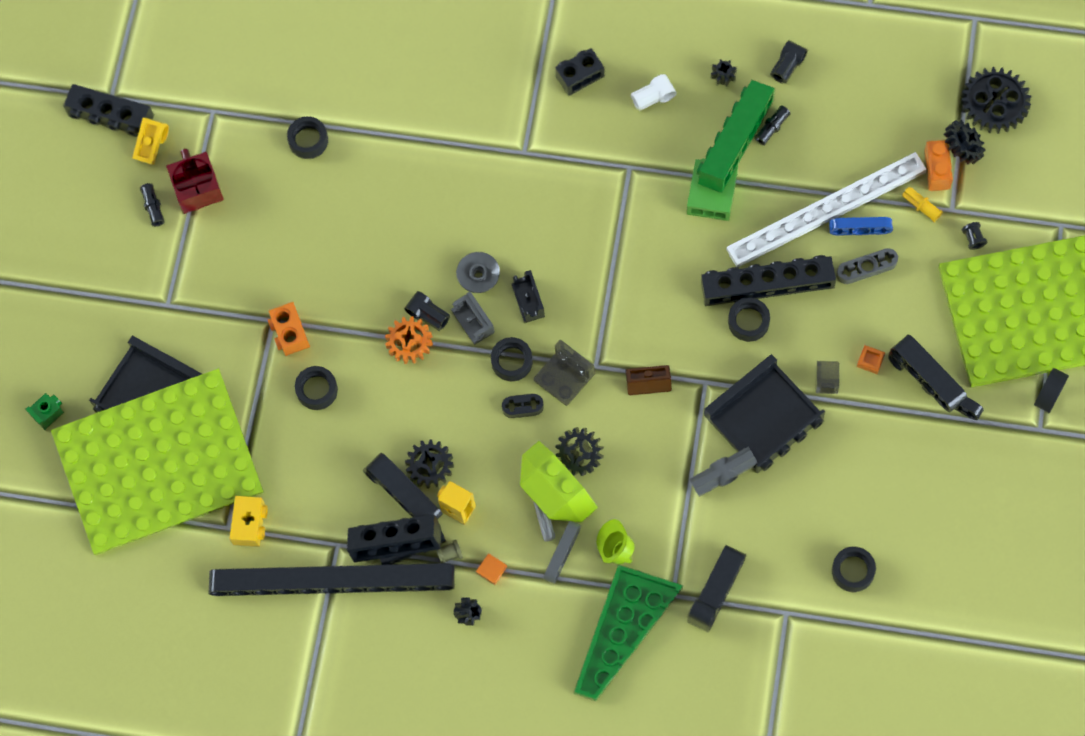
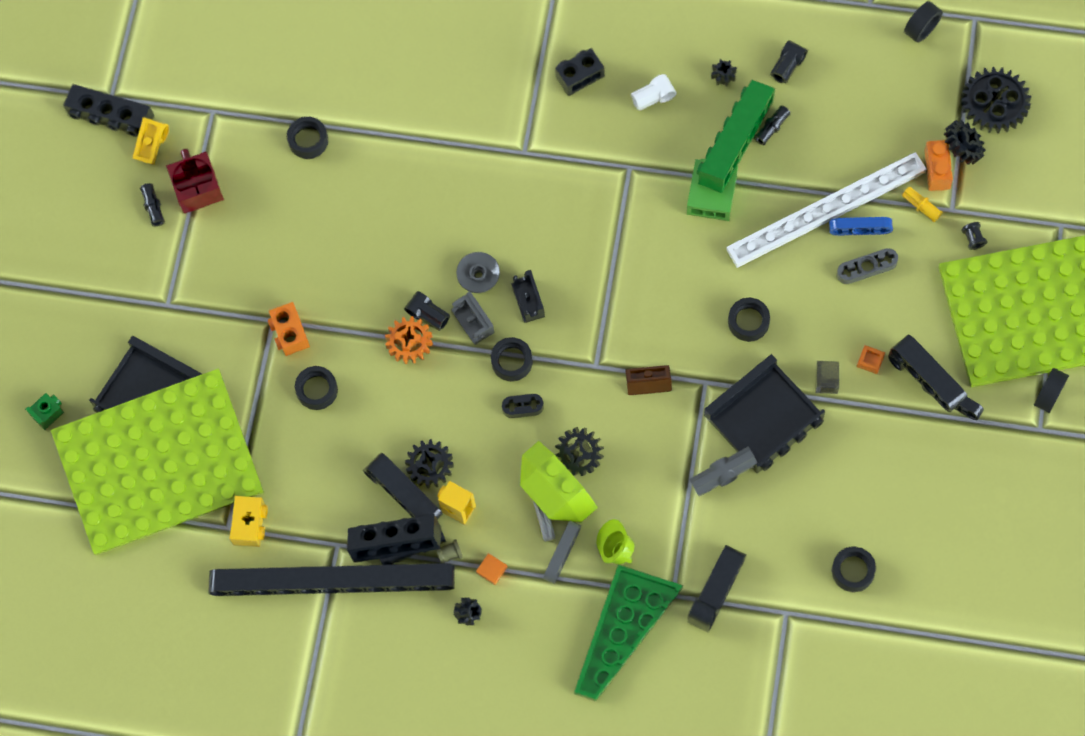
clear smoke bracket [534,339,595,406] -> none
black brick [701,255,836,306] -> none
none -> black tyre [904,1,943,43]

